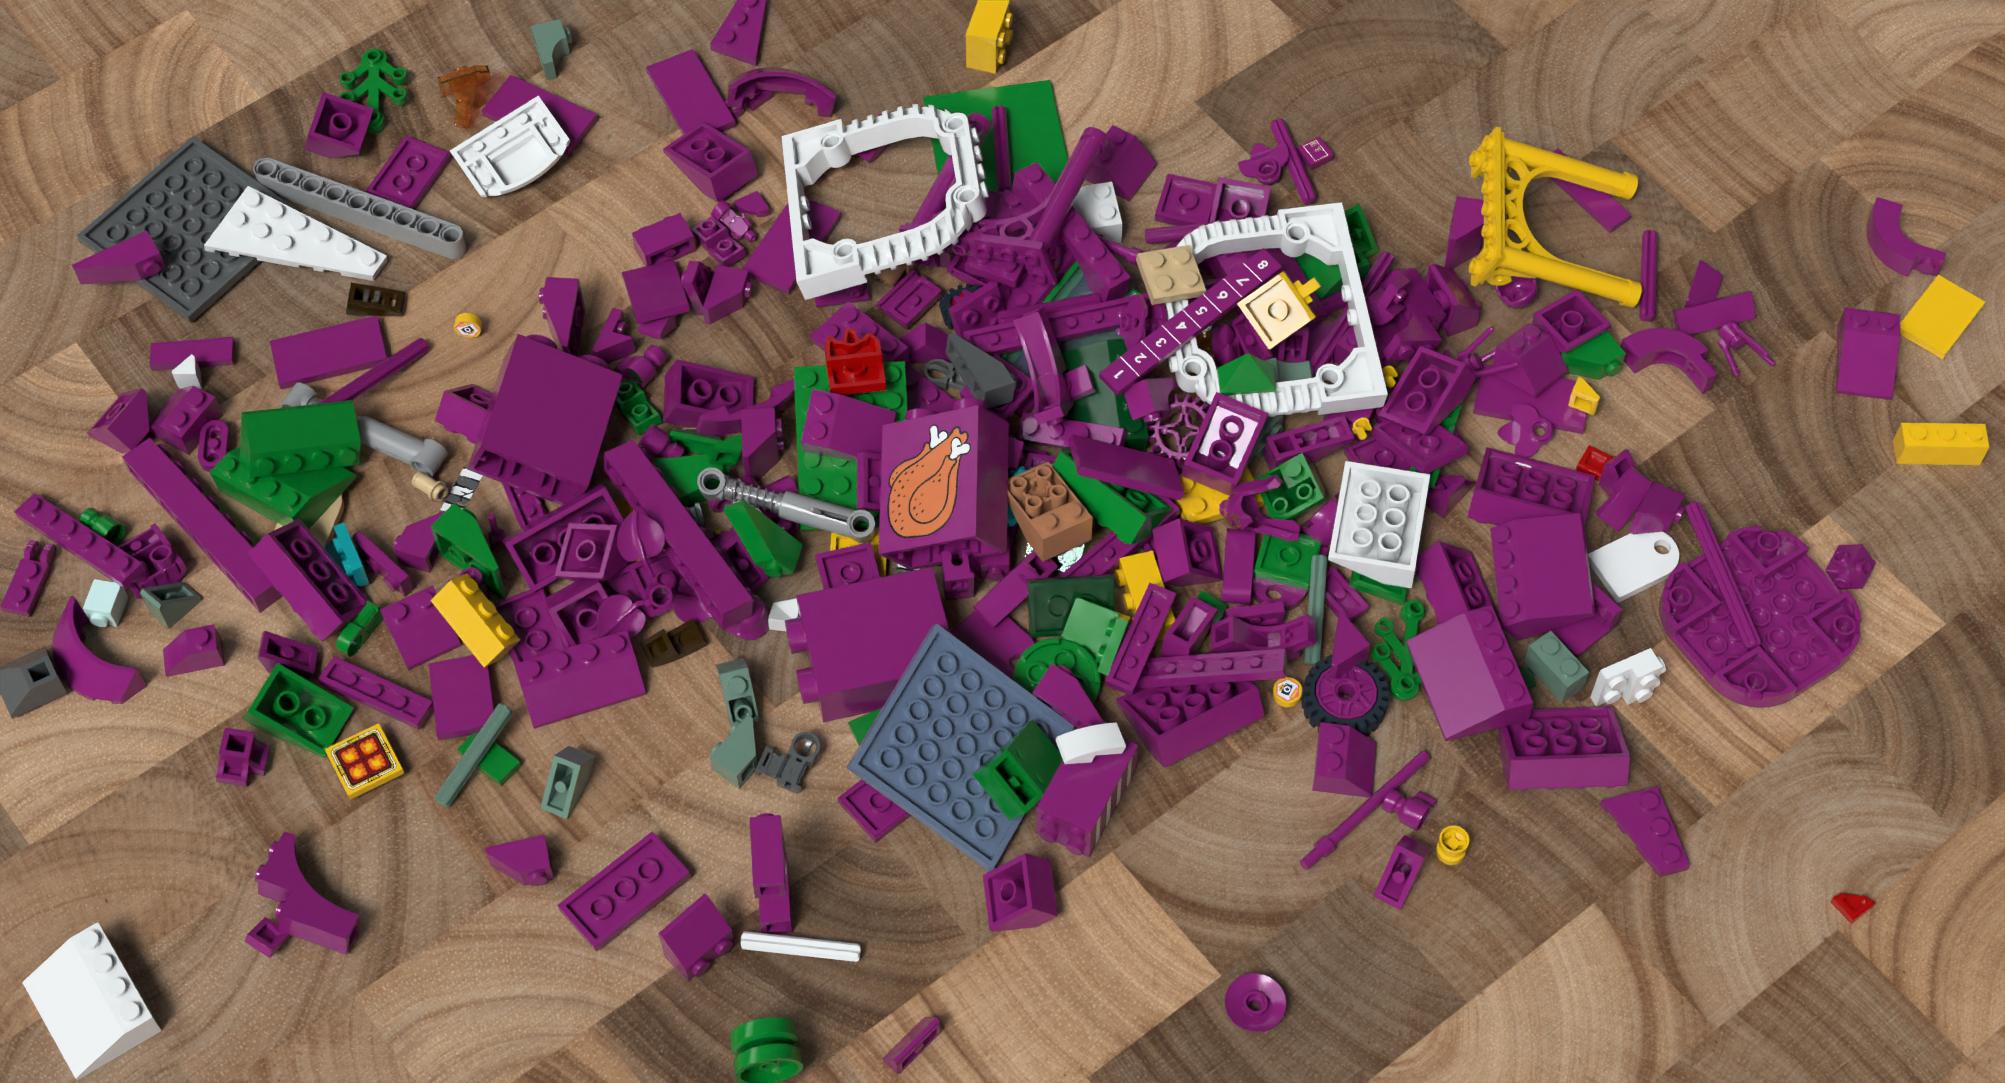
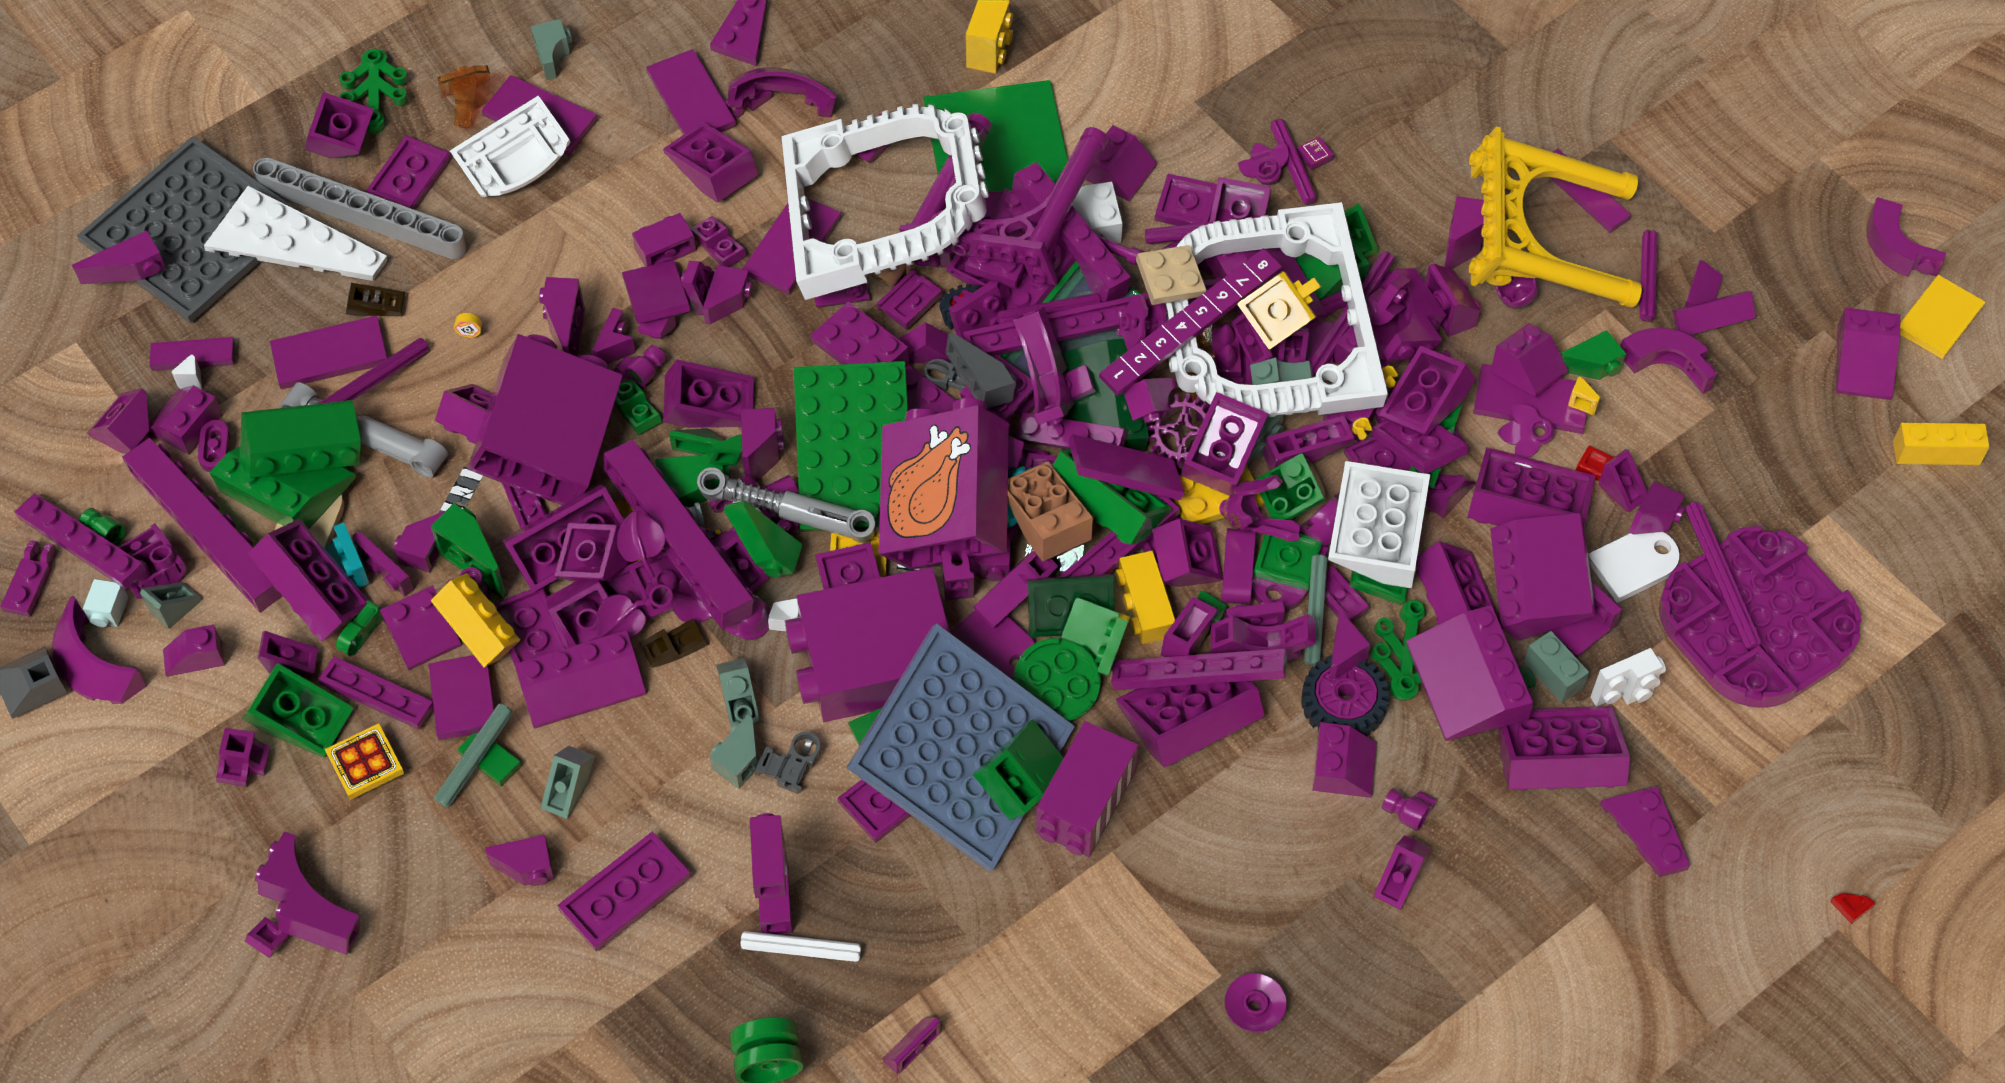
white slope [22,922,161,1081] -> none
tan pin [411,471,448,502] -> none
magenta hand [488,514,506,550] -> none
magenta piece [637,424,685,460] -> none
magenta slope [658,893,734,981] -> none
magenta slope [696,379,795,435] -> none
magenta piece [711,200,756,242] -> none
magenta tile [734,191,770,217] -> none
magenta slope [801,389,896,462] -> none
red plate [824,328,886,395] -> none
magenta plate [857,452,882,512] -> none
magenta slope [983,853,1058,932] -> none
magenta axle [992,106,1011,192] -> none
magenta slope [1032,664,1105,729] -> none
white slope [1056,722,1126,764] -> none
magenta plate [1105,582,1176,696] -> none
green slope [1217,353,1276,395] -> none
tile [1273,677,1302,708] -> none
magenta bar [1300,751,1430,870] -> none
yellow wheel [1436,825,1470,865] -> none
magenta plant [1456,326,1519,378] -> none
magenta slope [1532,289,1611,353] -> none
magenta slope [1596,466,1652,531] -> none
magenta plant [1718,321,1776,377] -> none
magenta brick [1825,544,1876,590] -> none

